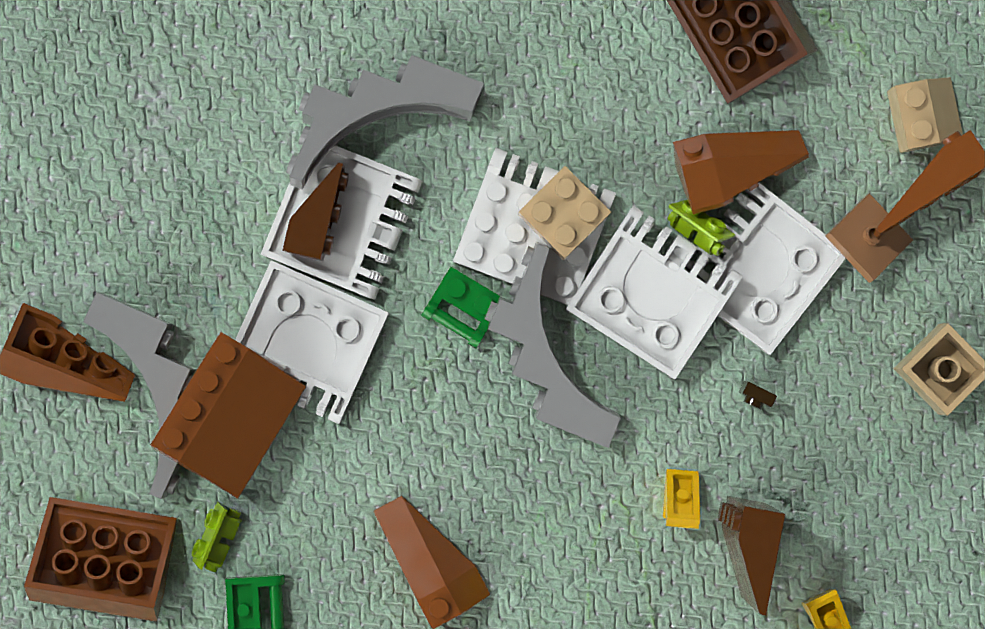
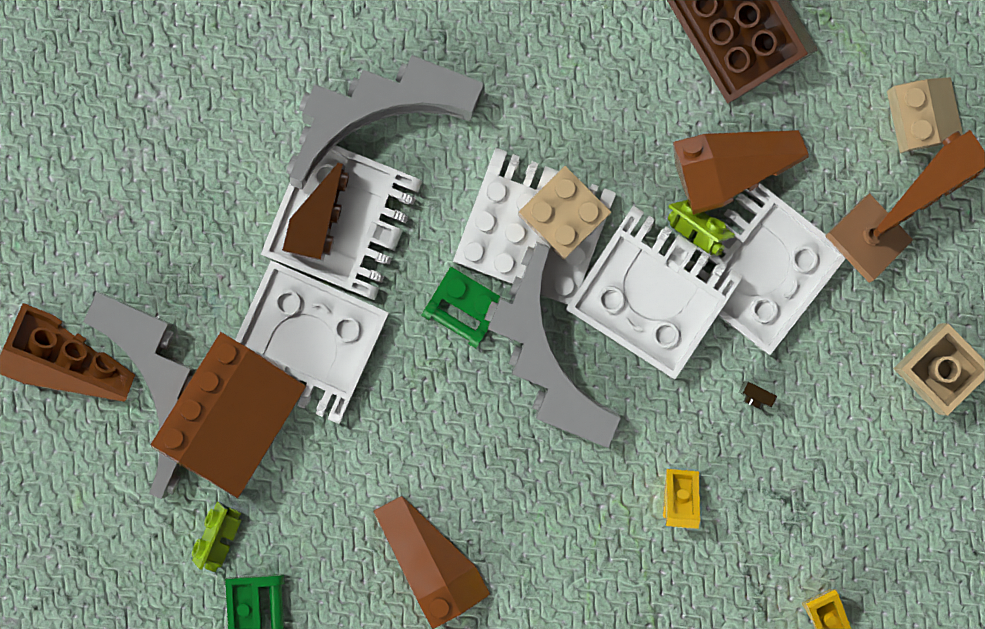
dark orange slope [24,497,177,622] -> none
reddish brown slope [718,496,785,616] -> none

